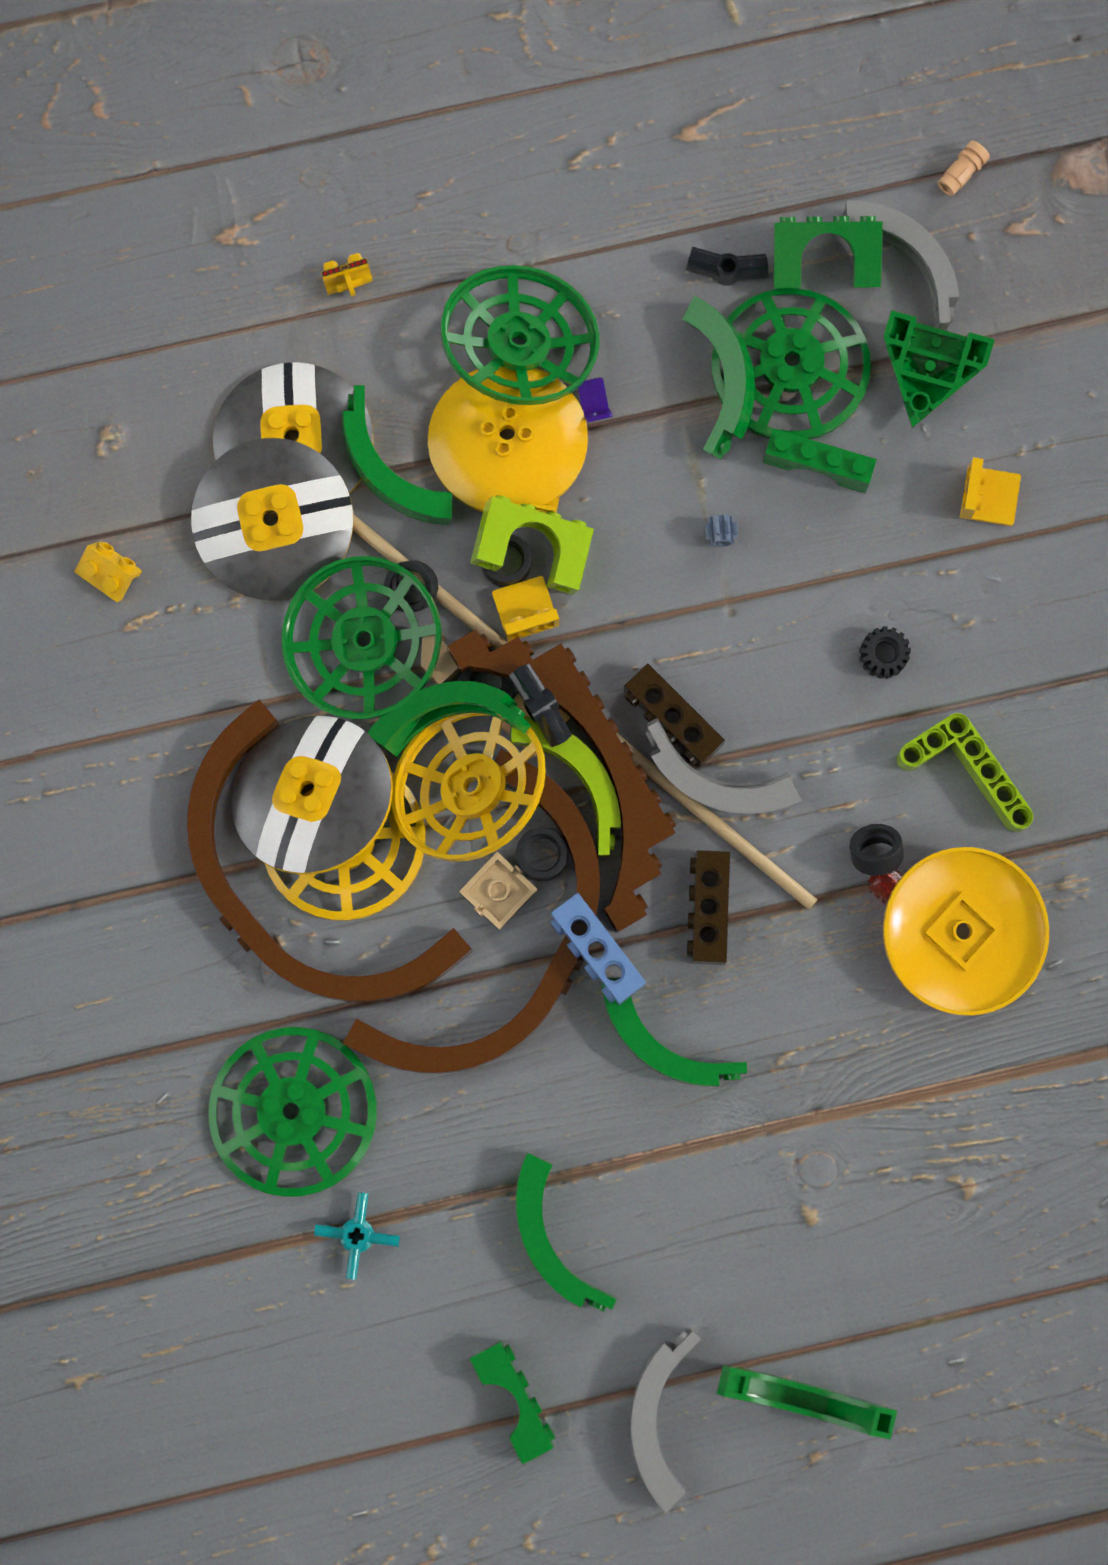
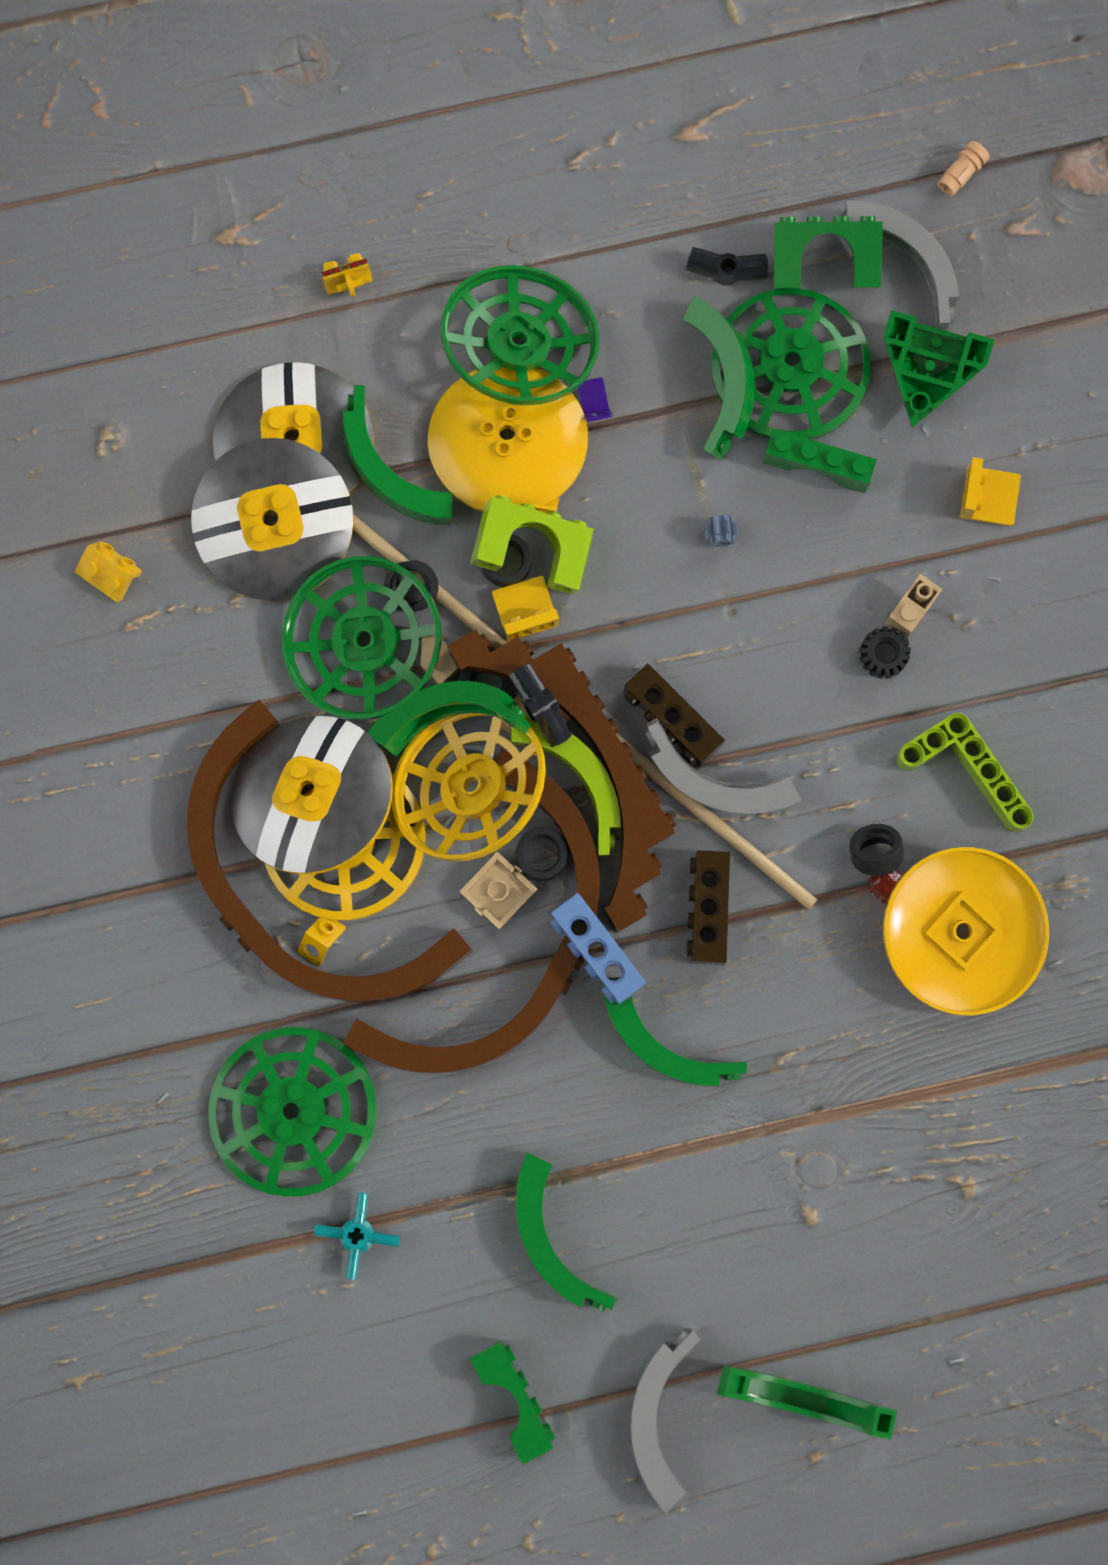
none -> yellow bracket [297,917,346,967]
none -> tan slope [885,574,943,639]

